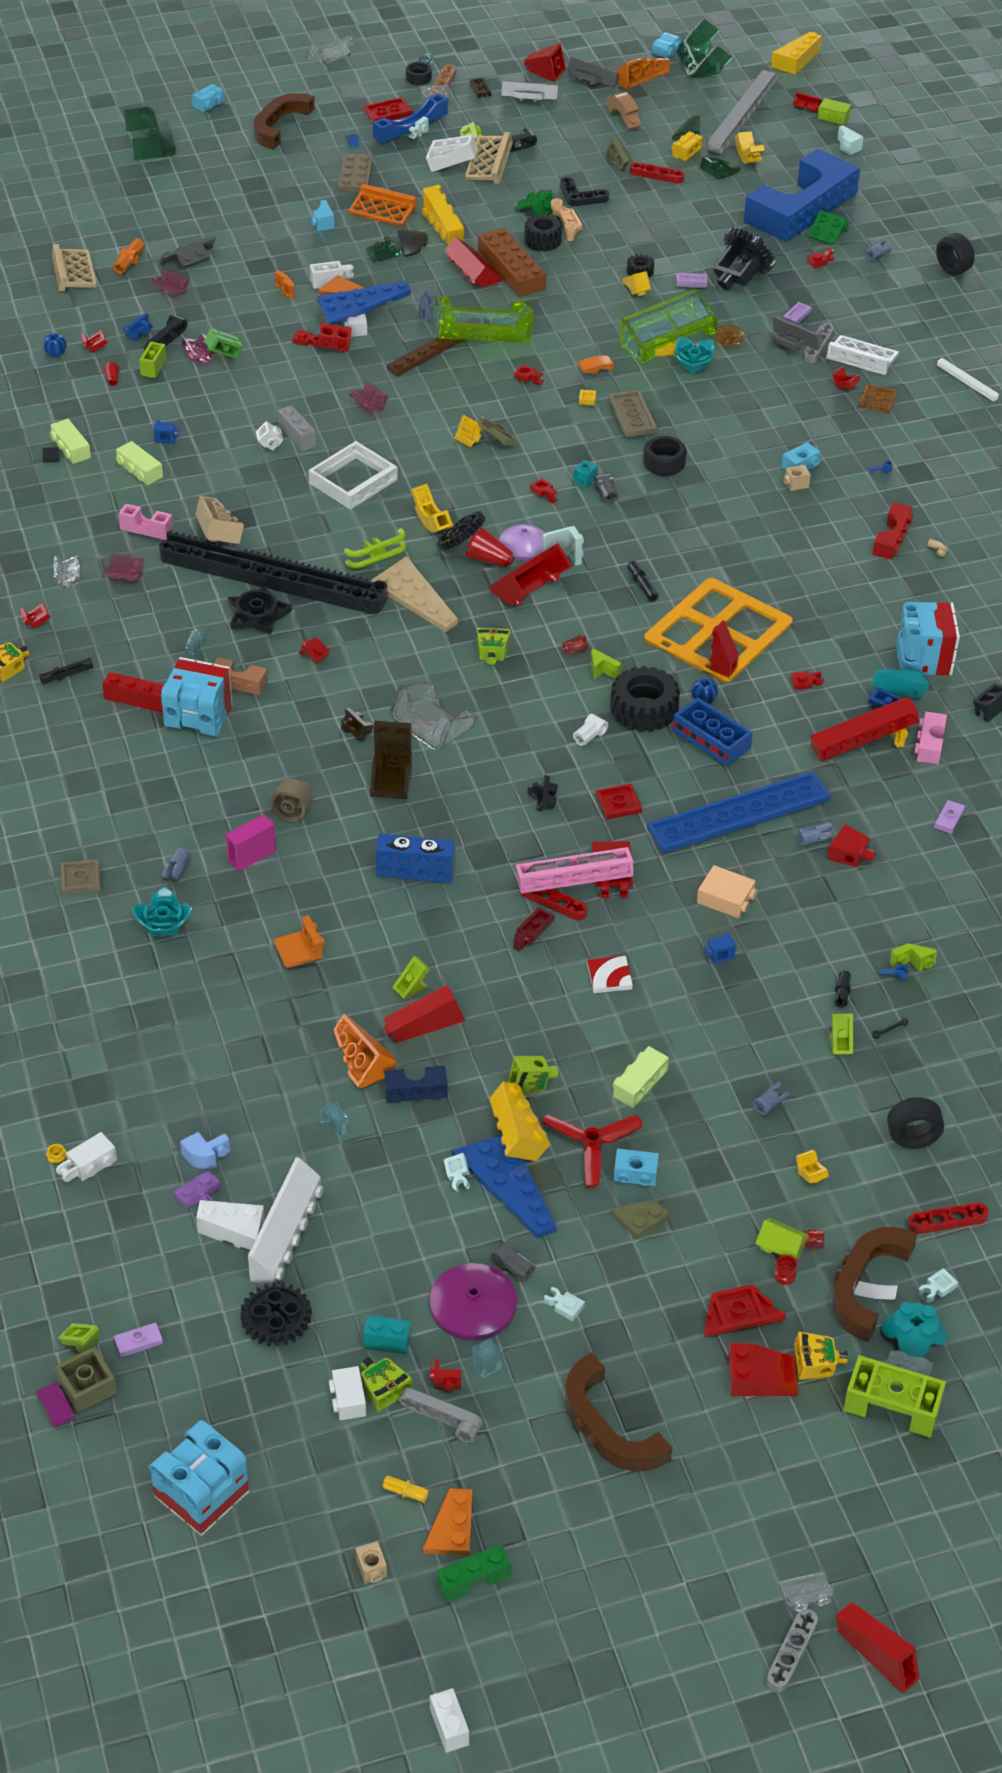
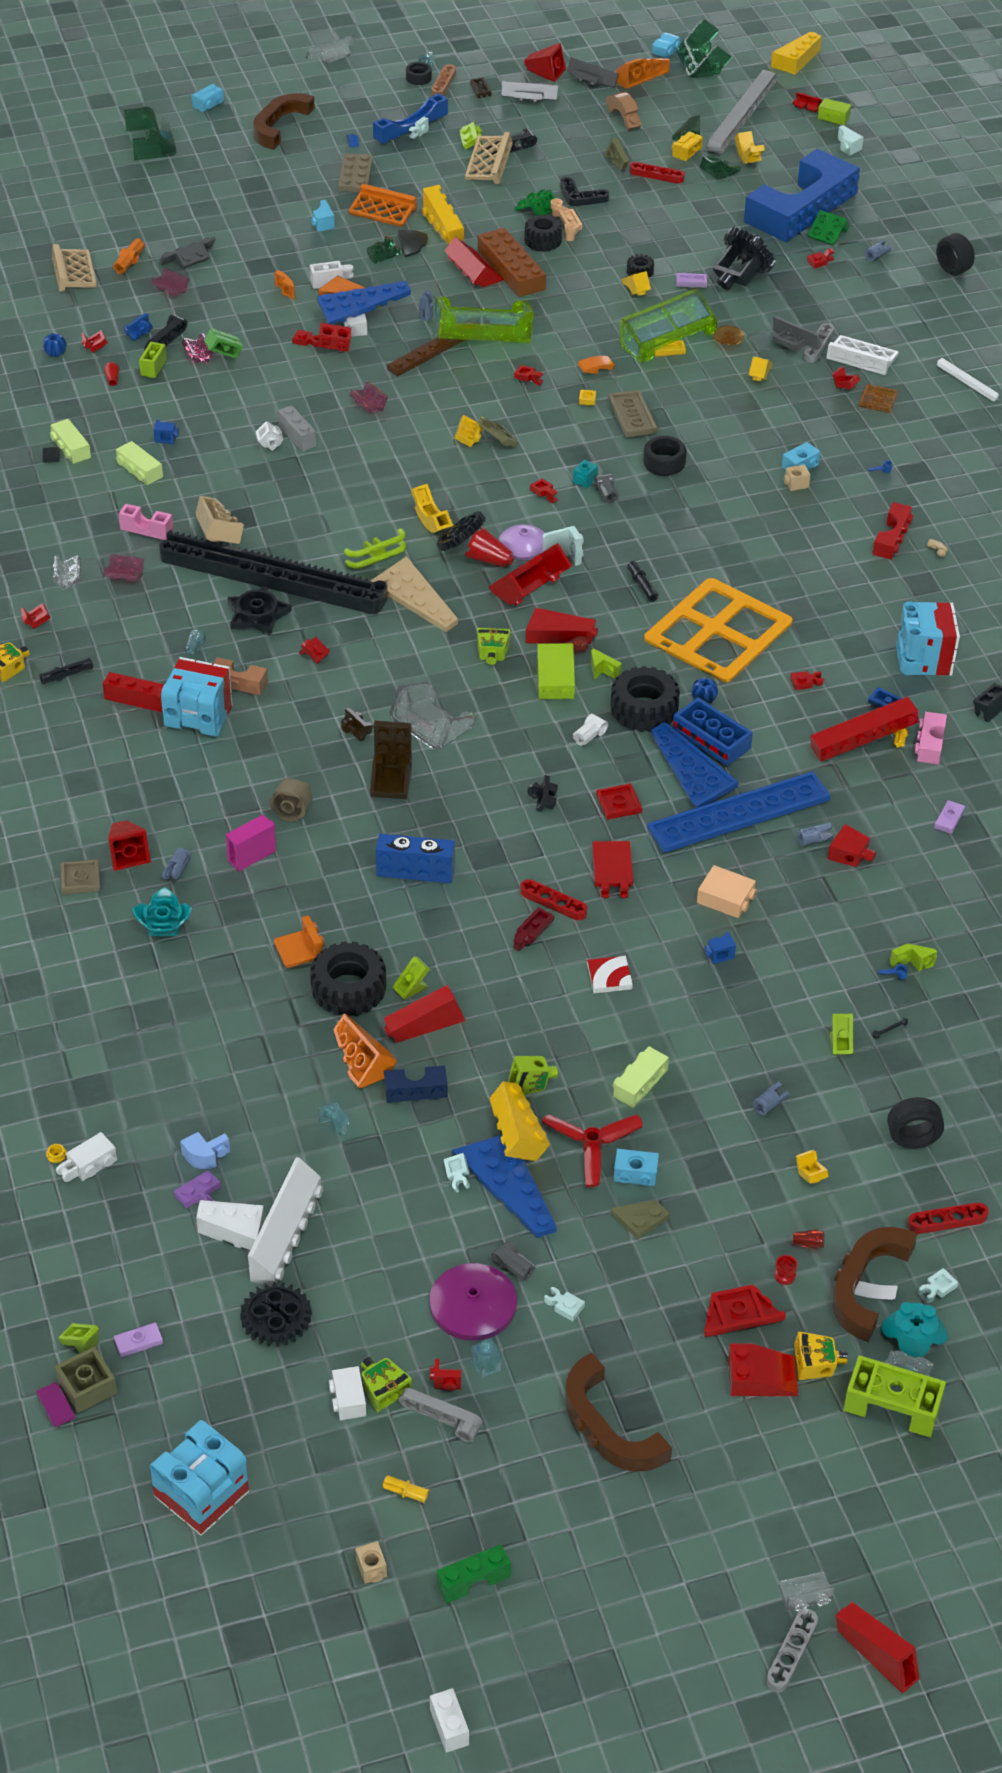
white window [308,441,398,510] -> none
red tile [363,97,413,122] -> none
teal brick [363,1315,411,1355] -> none
clear bracket [420,84,450,106] -> none
orange wing [423,1488,473,1556] -> none
white wedge [426,135,478,172] -> none
bright pink piece [516,847,633,894] -> none
teal brick [674,336,715,374] -> none
red slope [710,620,739,678] -> none
lime brick [755,1218,808,1260] -> none
lavender plate [783,302,812,325] -> none
black pin [835,971,851,1007] -> none
teal slope [870,669,930,698] -> none
none -> red slope [108,820,151,871]
none -> black tyre [310,941,386,1017]
none -> red slope [526,607,598,644]
none -> lime slope [537,643,575,699]
none -> blue wing [651,722,738,808]
none -> yellow arch [749,356,773,382]

